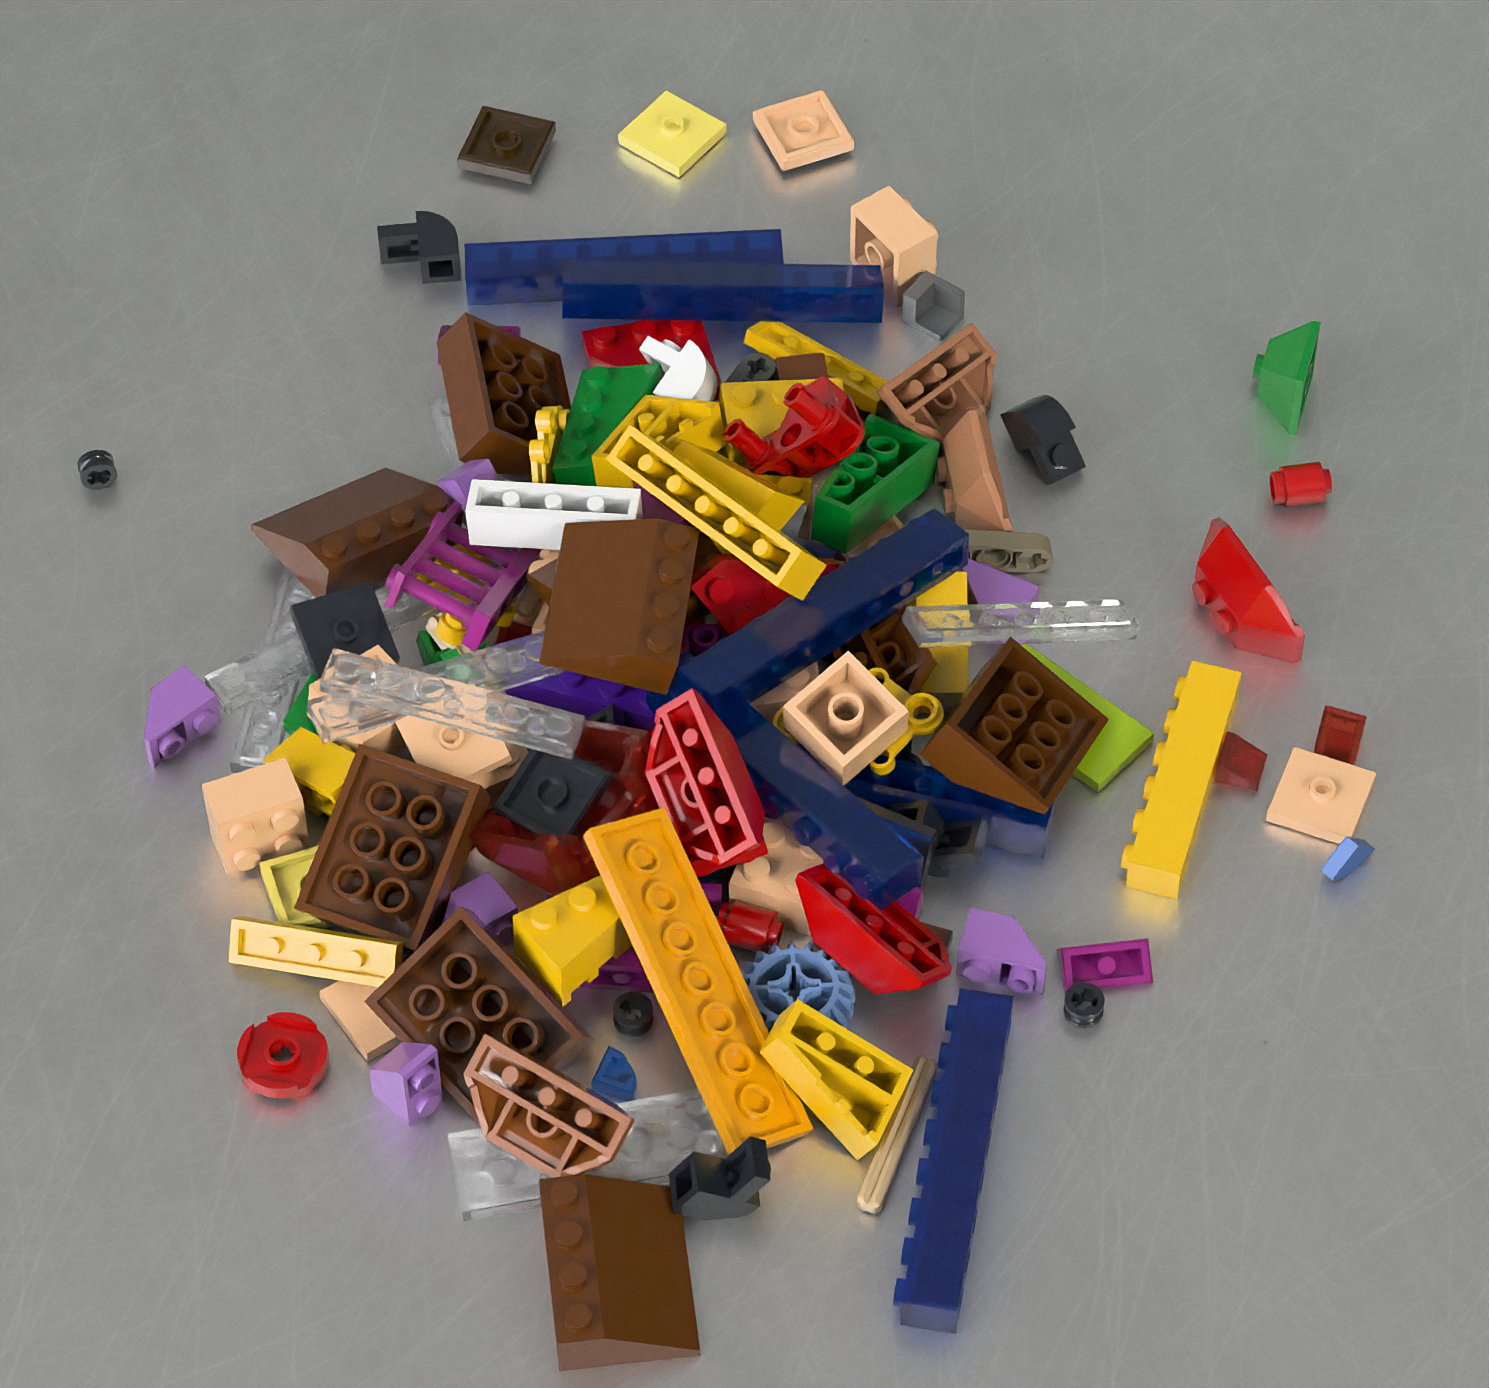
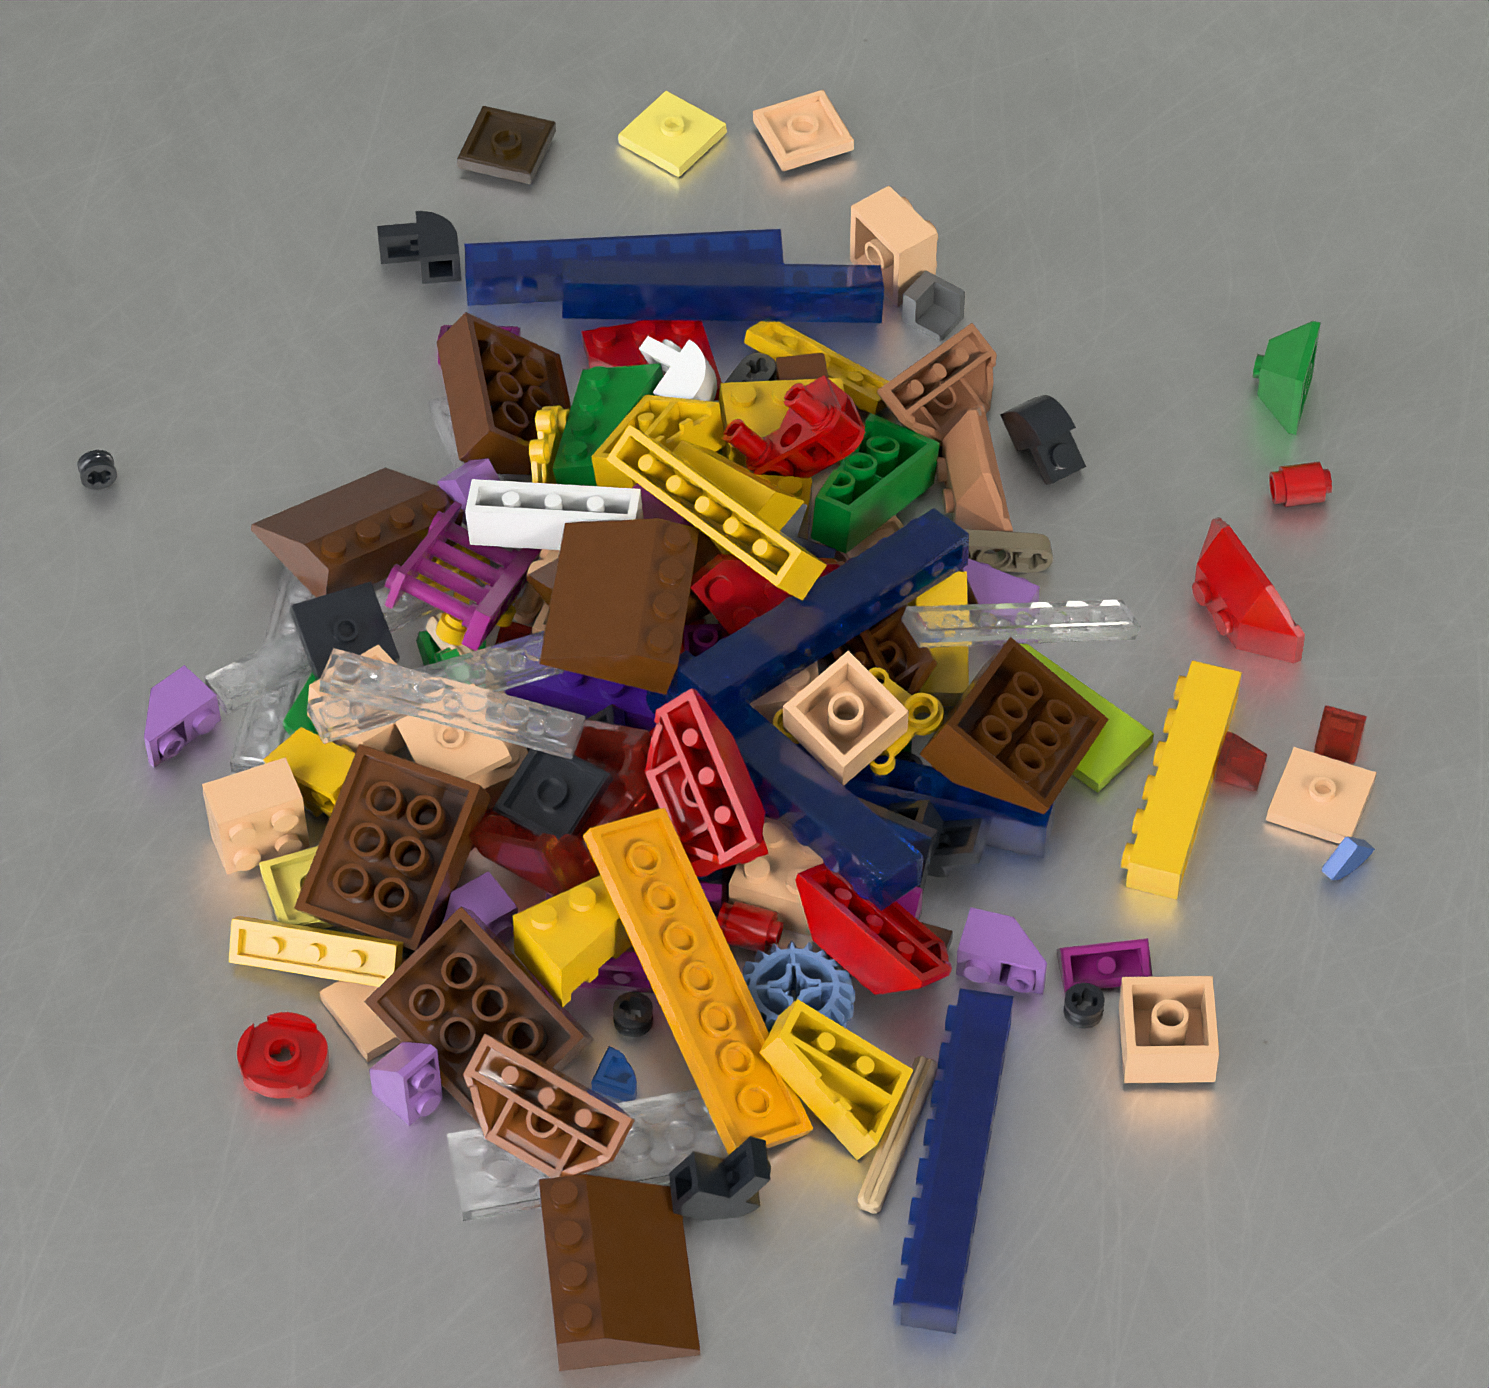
none -> light nougat brick [1119,976,1219,1083]

